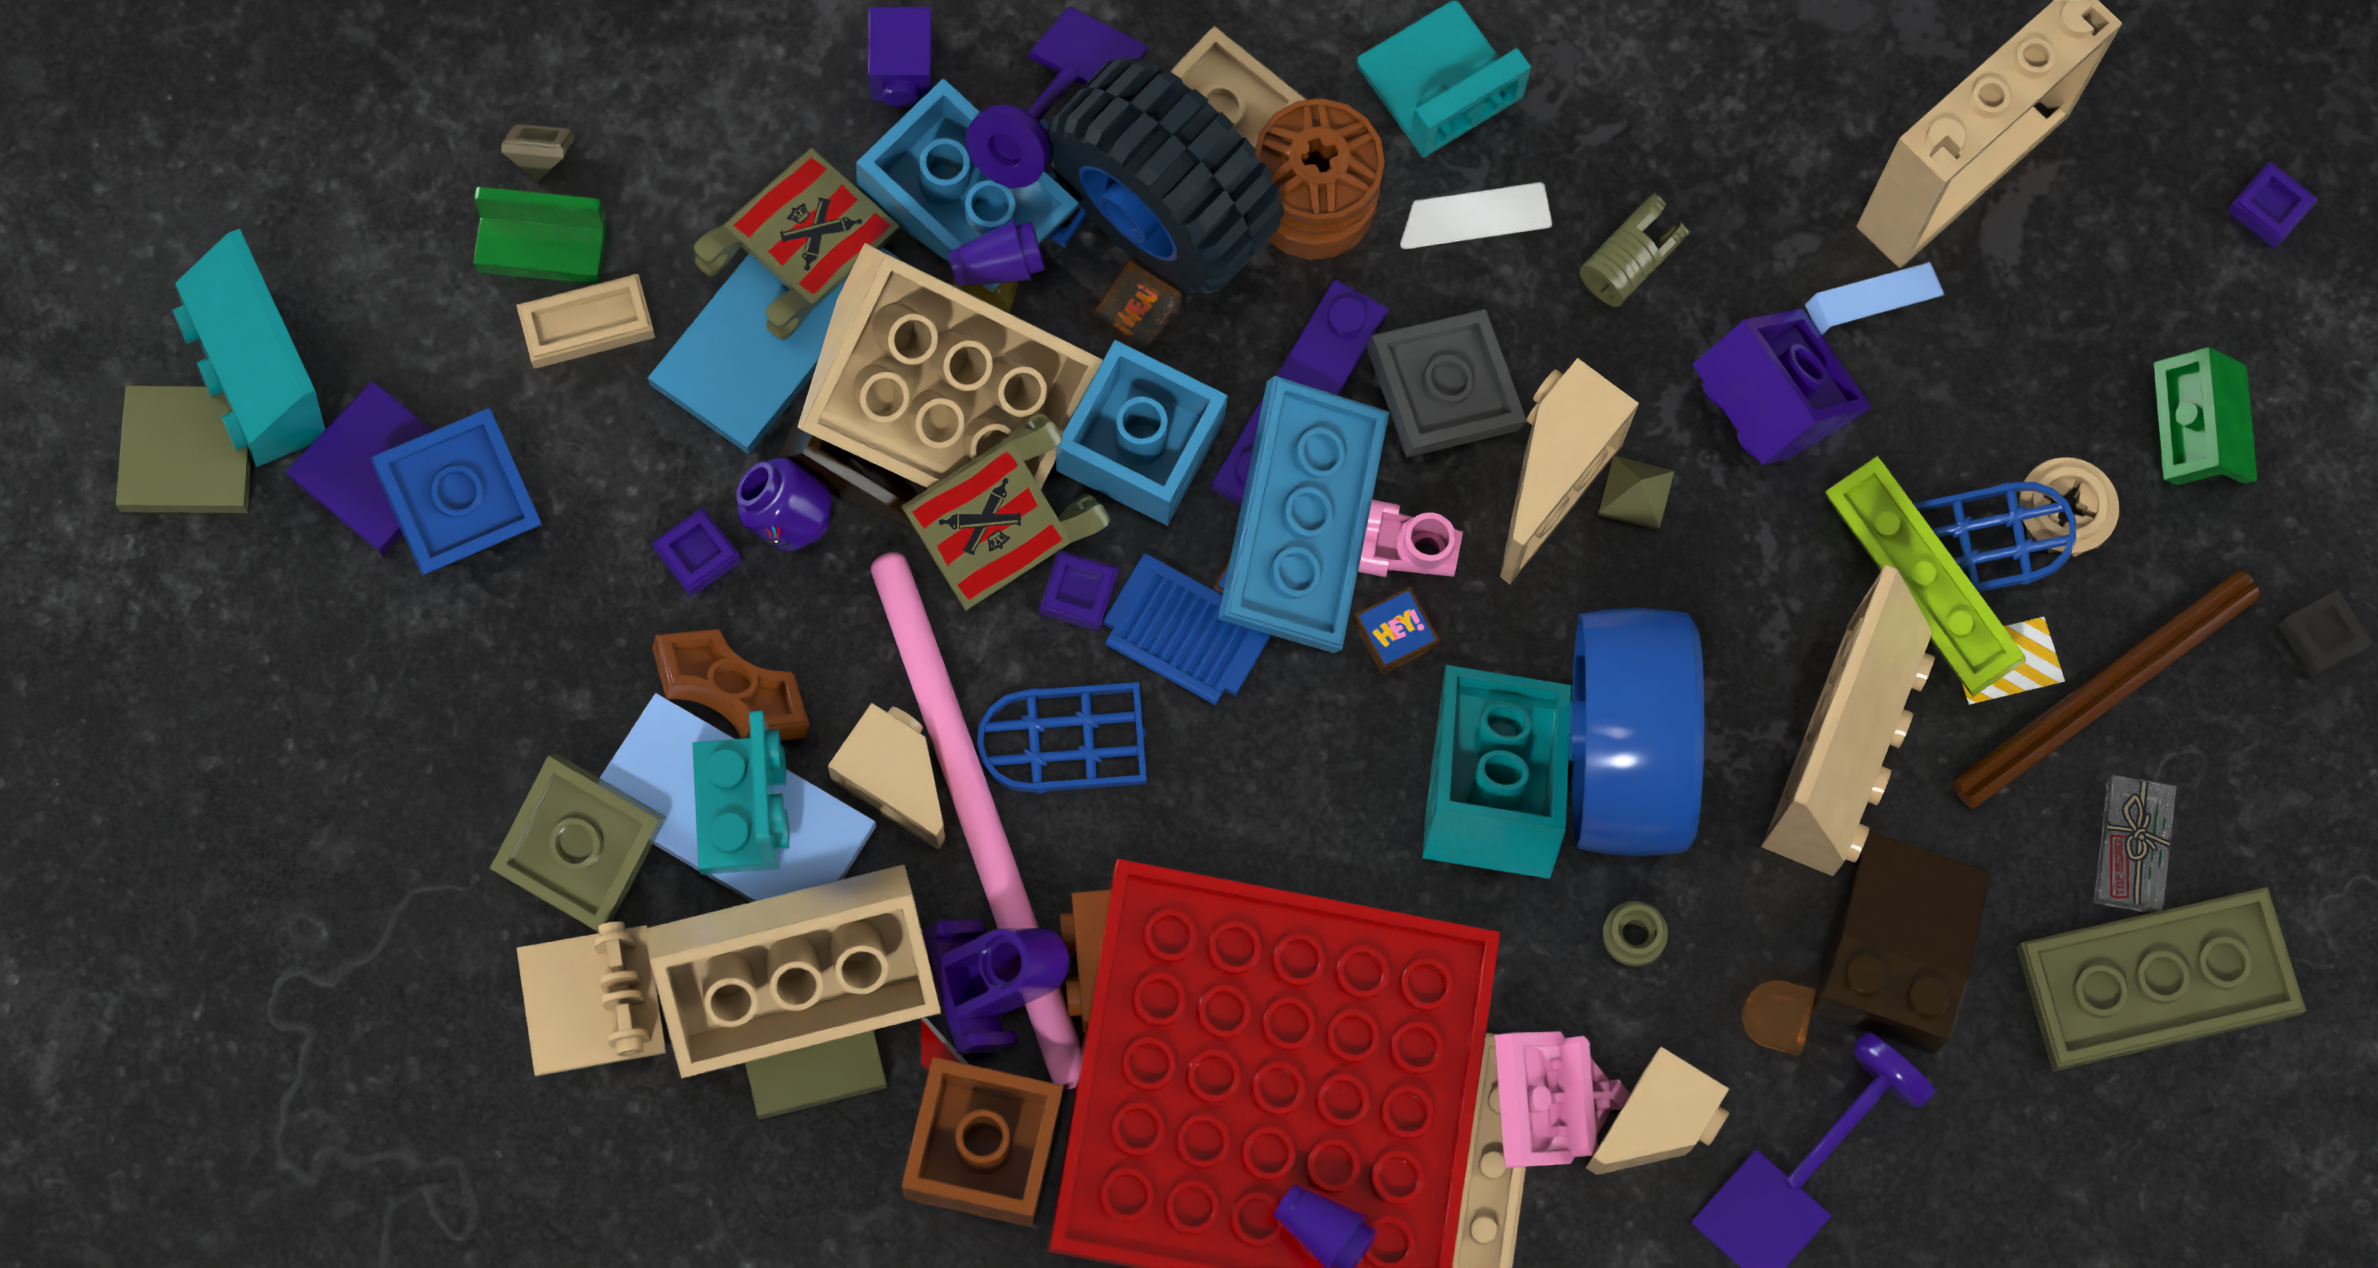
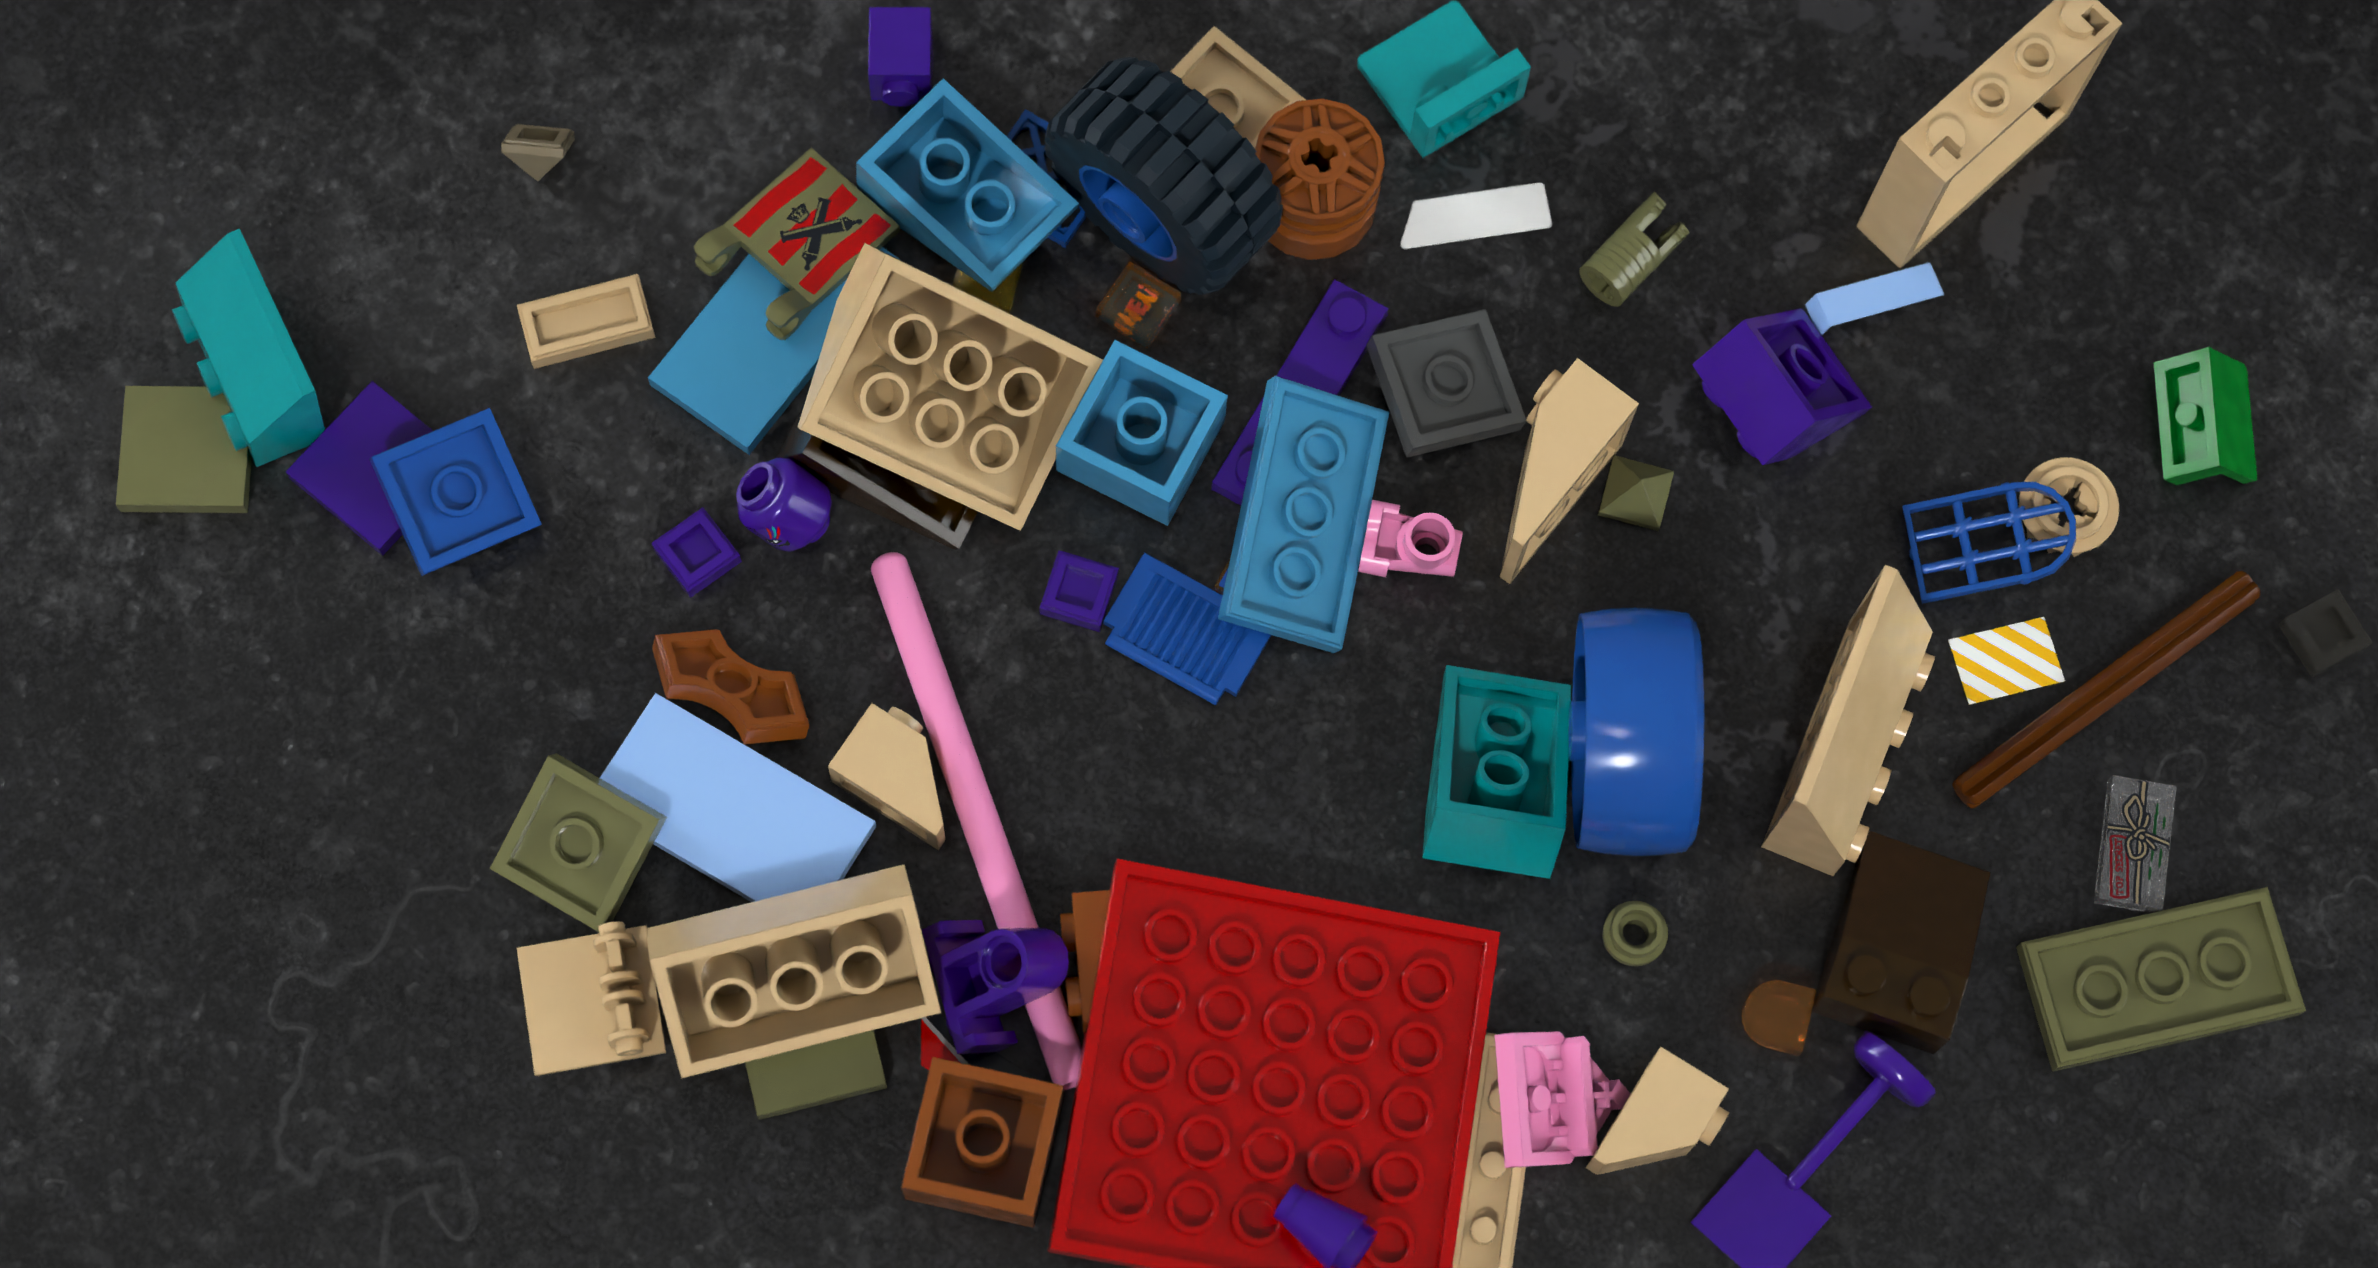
green panel [473,187,608,284] -> none
teal bracket [692,711,790,875] -> none
flag [901,413,1110,610] -> none
dark purple cone [948,219,1045,288] -> none
dark purple piece [966,6,1149,188] -> none
blue window [977,682,1147,793] -> none
tile [1352,587,1440,675] -> none
lime plate [1825,456,2026,697] -> none
dark purple tile [2227,161,2318,249] -> none

